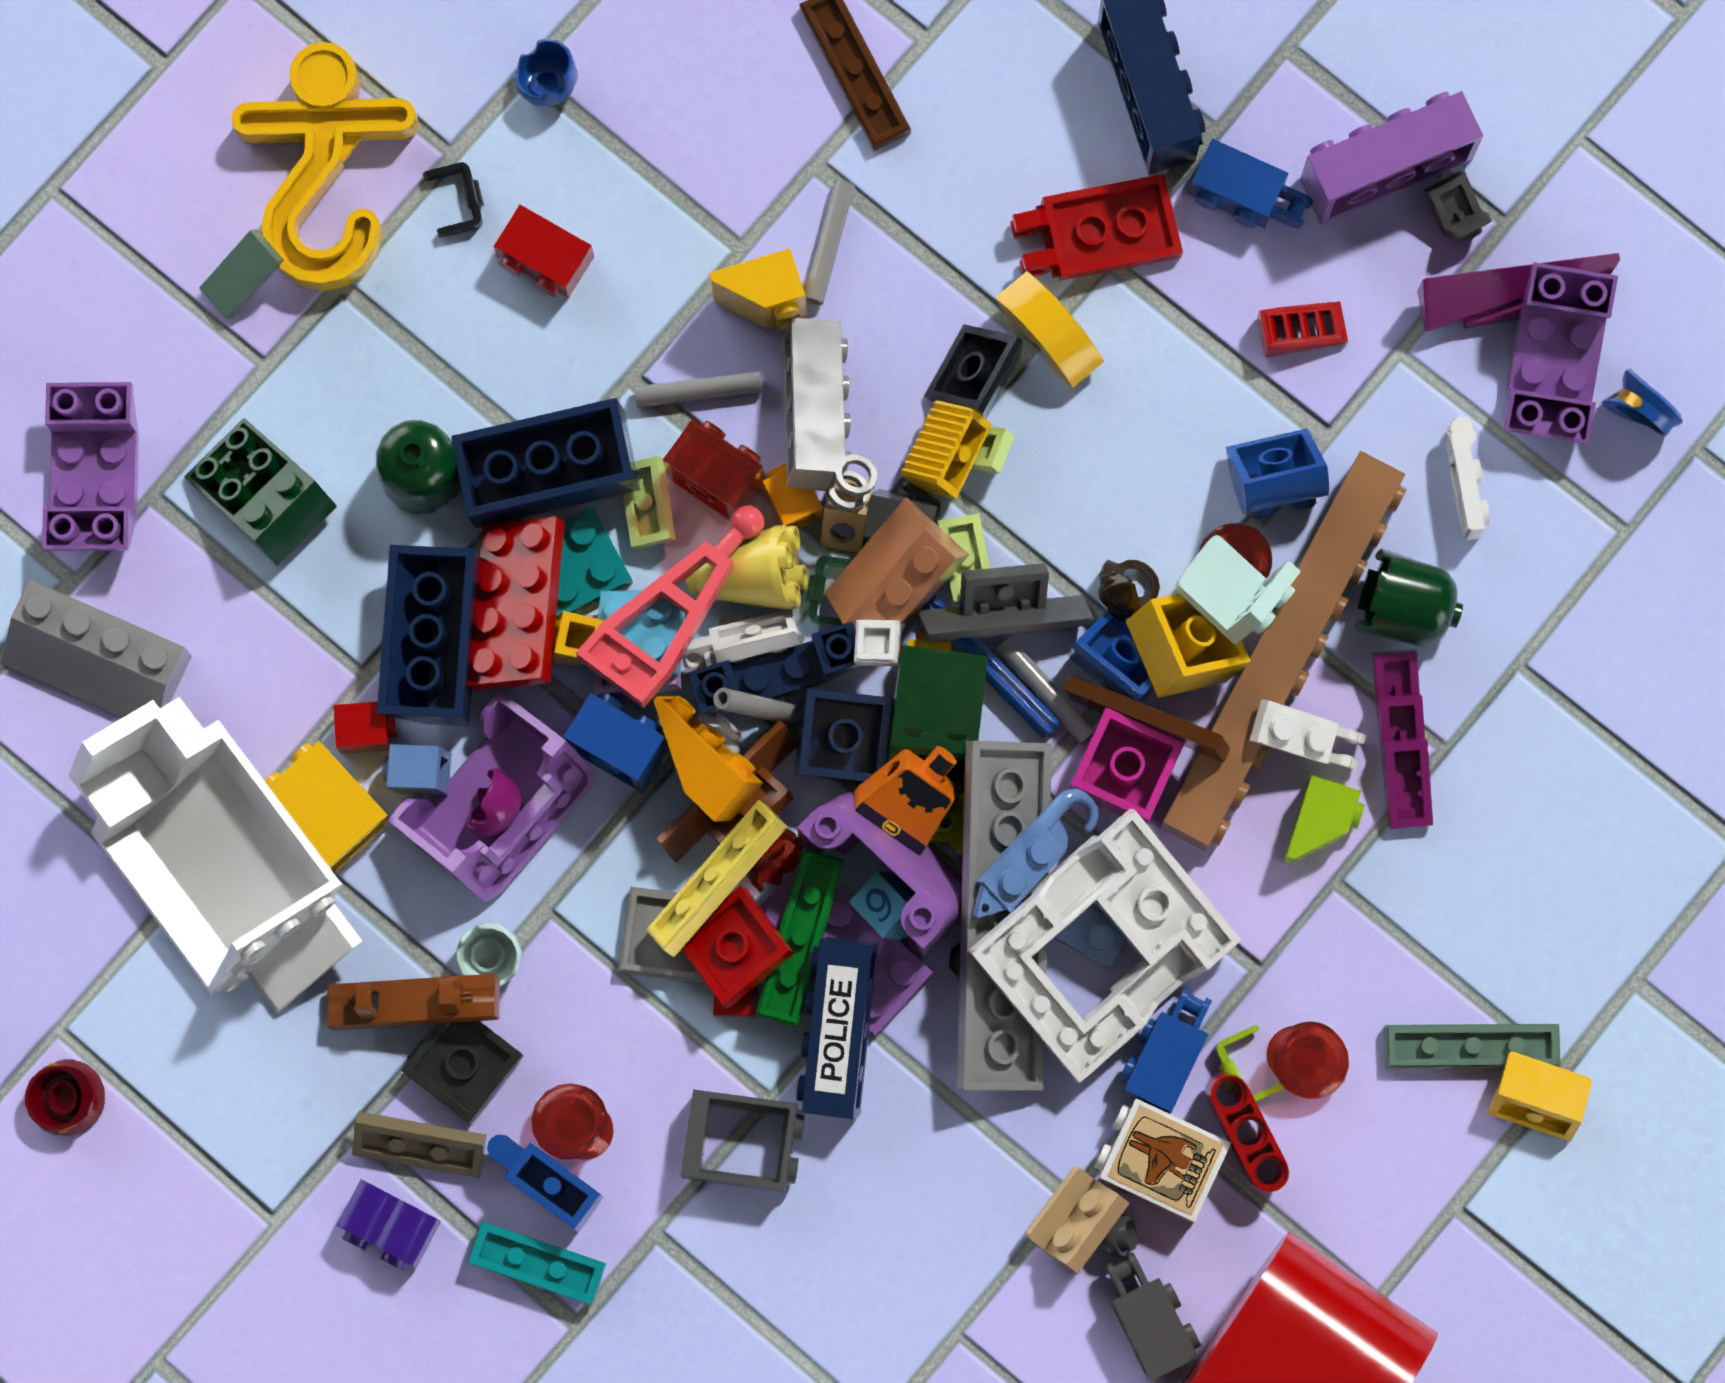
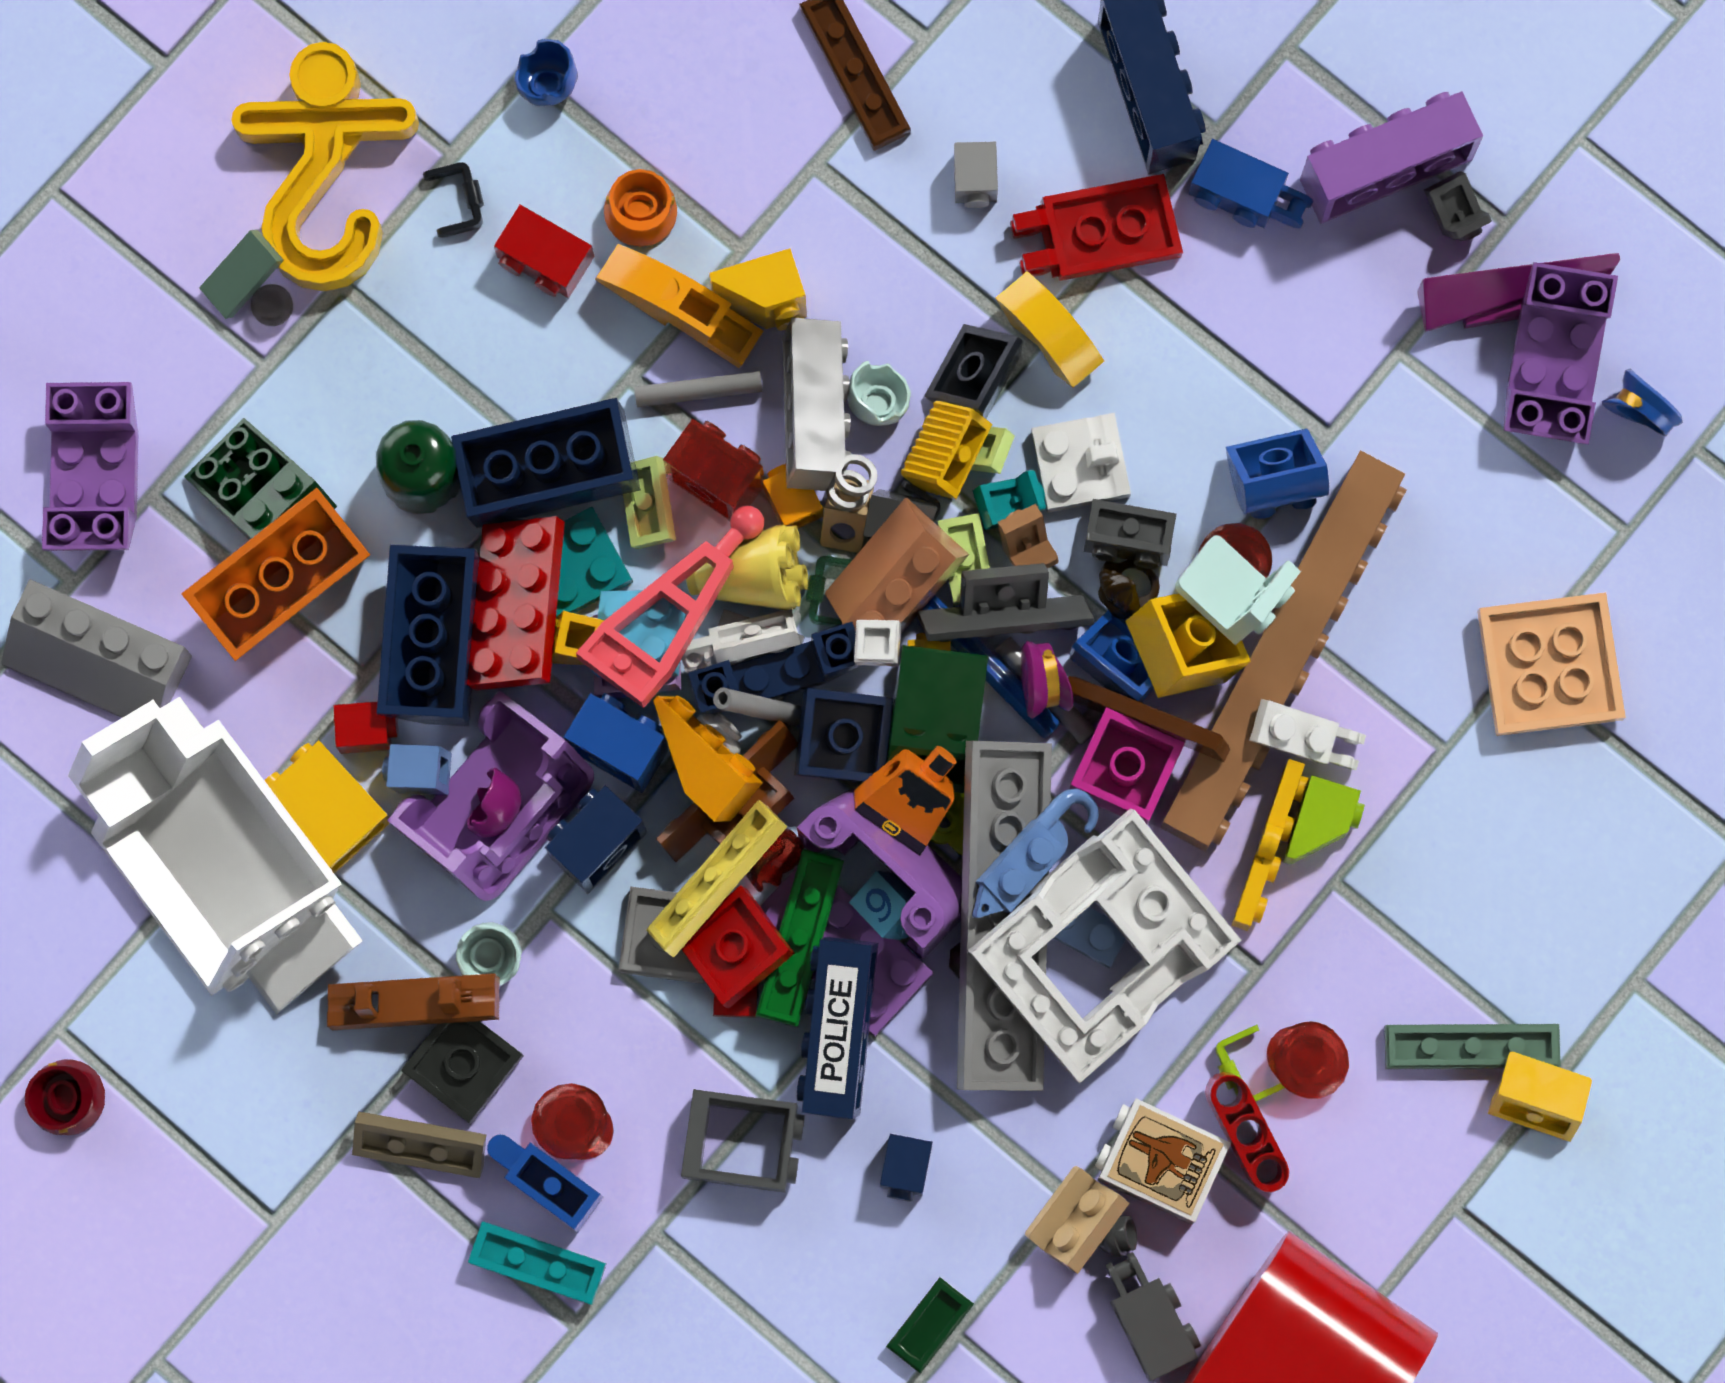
dark purple brick [336,1179,441,1271] -> none
light grey piece [805,180,855,305] -> none
blue brick [1119,987,1212,1114] -> none
red slope [1257,301,1348,357] -> none
dark green cylinder [1355,549,1463,647] -> none
magenta slope [1372,649,1433,829] -> none
white hinge [1445,416,1490,541] -> none
none -> orange slope [181,487,370,661]
none -> clear smoke plate [251,284,293,326]
none -> dark blue brick [545,785,647,894]
none -> light orange slope [595,244,763,368]
none -> orange piece [604,169,677,247]
none -> light aqua hair [847,361,911,426]
none -> dark blue brick [880,1134,933,1202]
none -> dark green tile [886,1277,974,1374]
none -> light grey brick [954,141,998,208]
none -> teal bracket [972,470,1046,530]
none -> medium nougat bracket [998,504,1059,569]
none -> magenta piece [1021,641,1073,719]
none -> white hinge [1031,413,1131,513]
none -> dark grey bracket [1083,499,1177,569]
none -> yellow hinge [1231,759,1309,931]
none -> light nougat plate [1477,592,1626,736]

